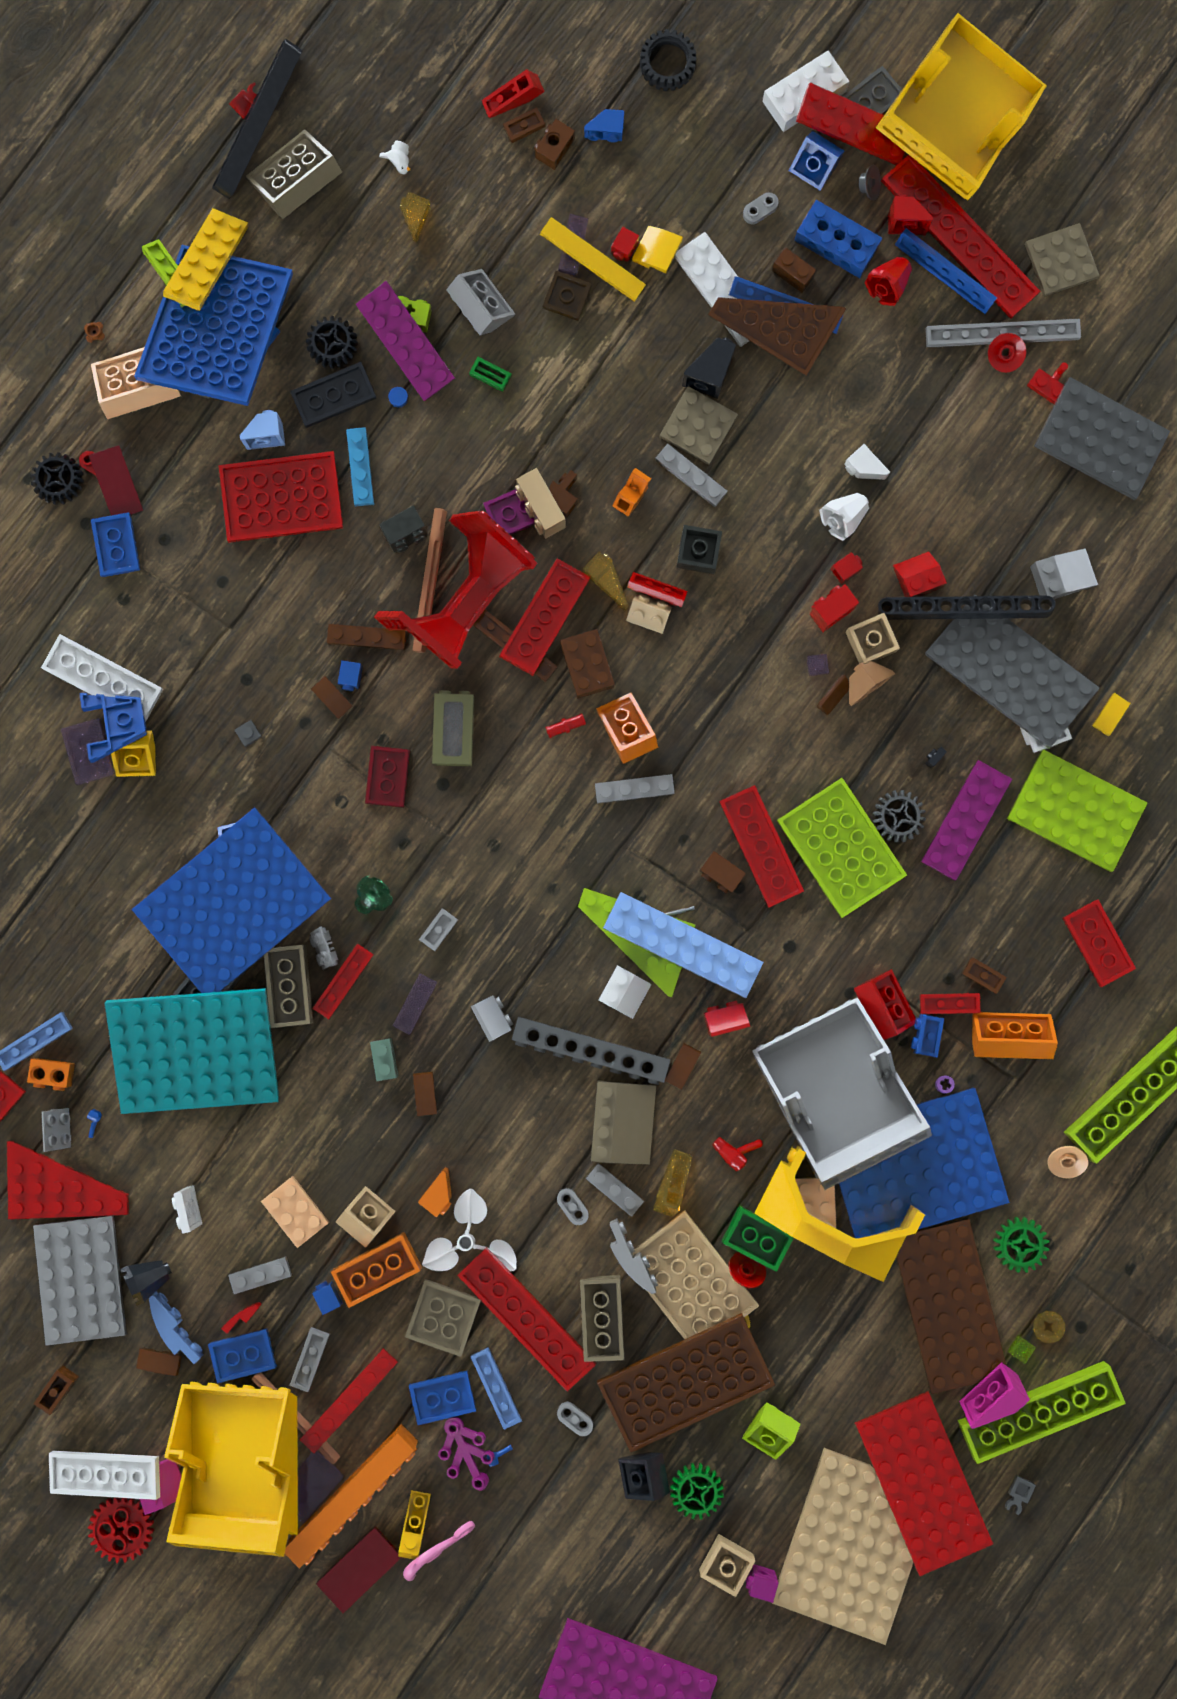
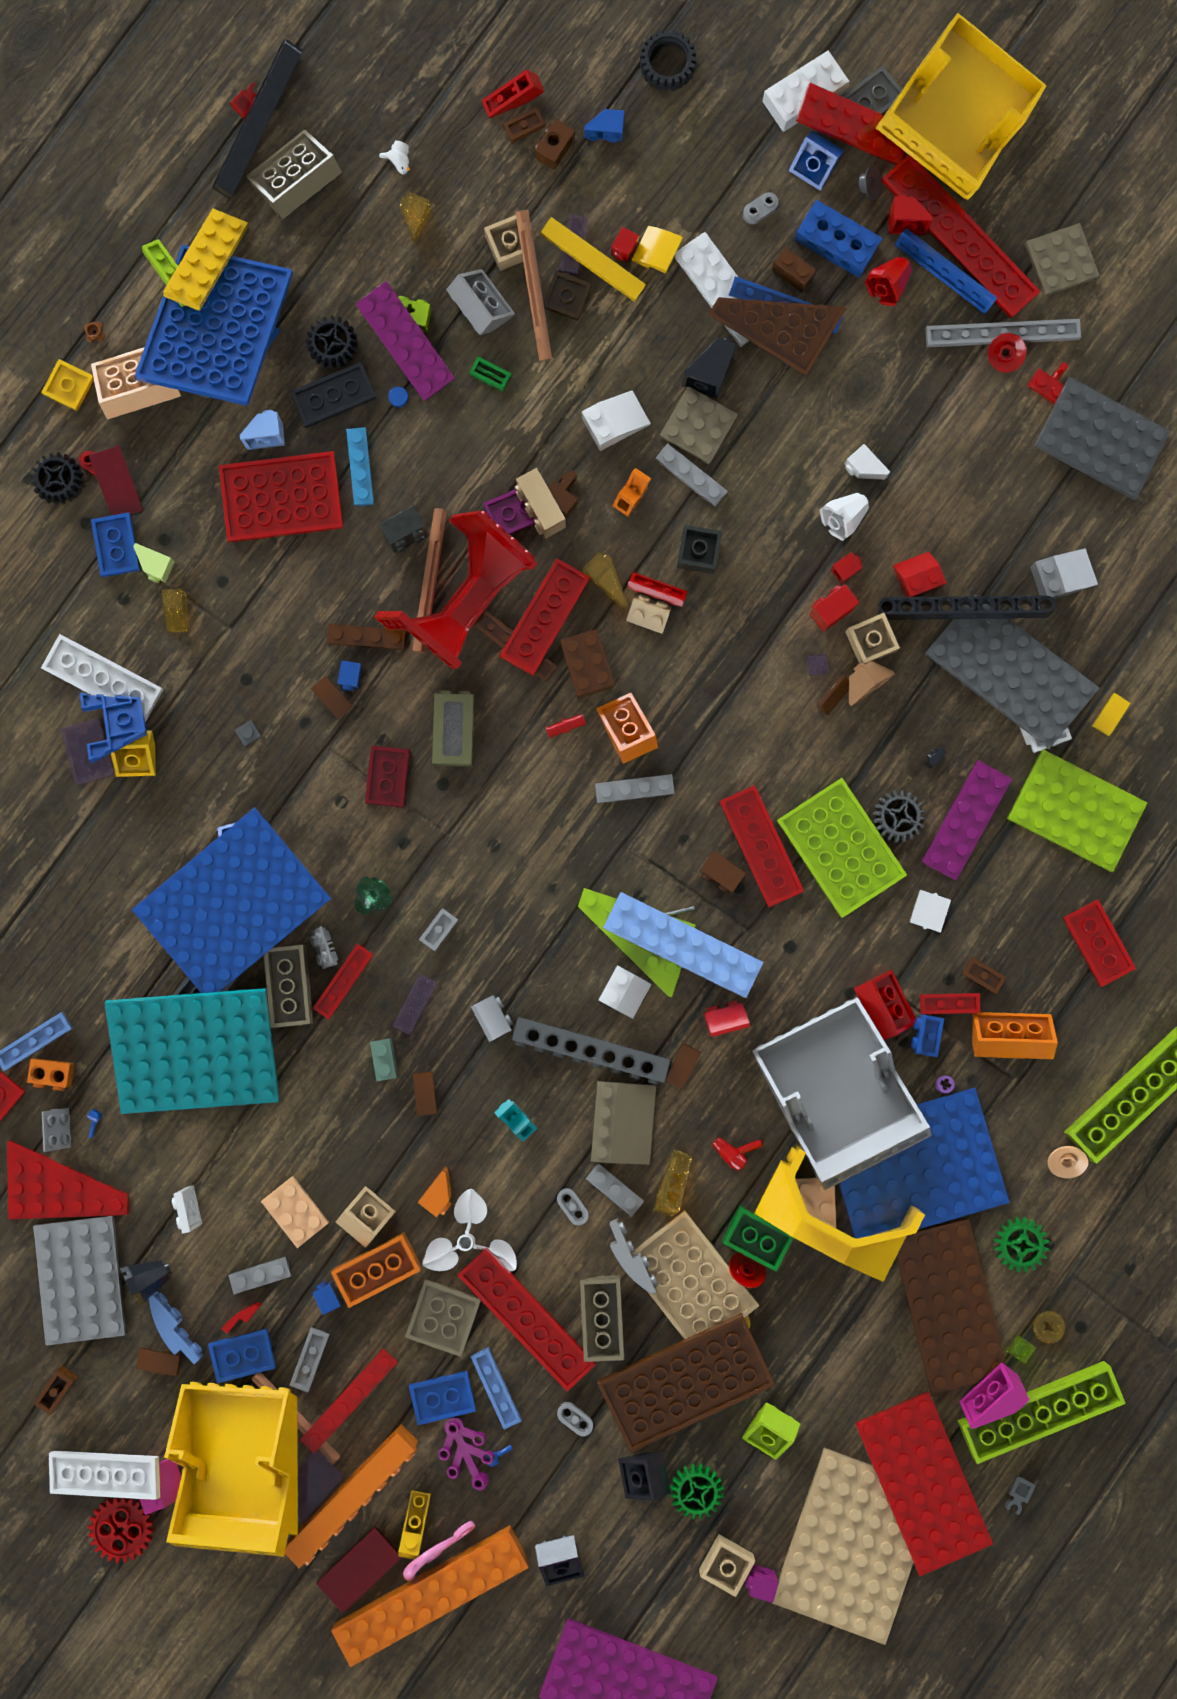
none -> yellow plate [41,359,94,412]
none -> yellowish green slope [134,543,175,583]
none -> clear yellow slope [162,589,188,632]
none -> orange brick [331,1525,529,1667]
none -> tan brick [484,215,523,271]
none -> teal brick [494,1099,538,1142]
none -> nougat piece [516,210,552,361]
none -> slope [535,1535,585,1586]
none -> white slope [582,391,651,451]
none -> white piece [910,890,951,932]

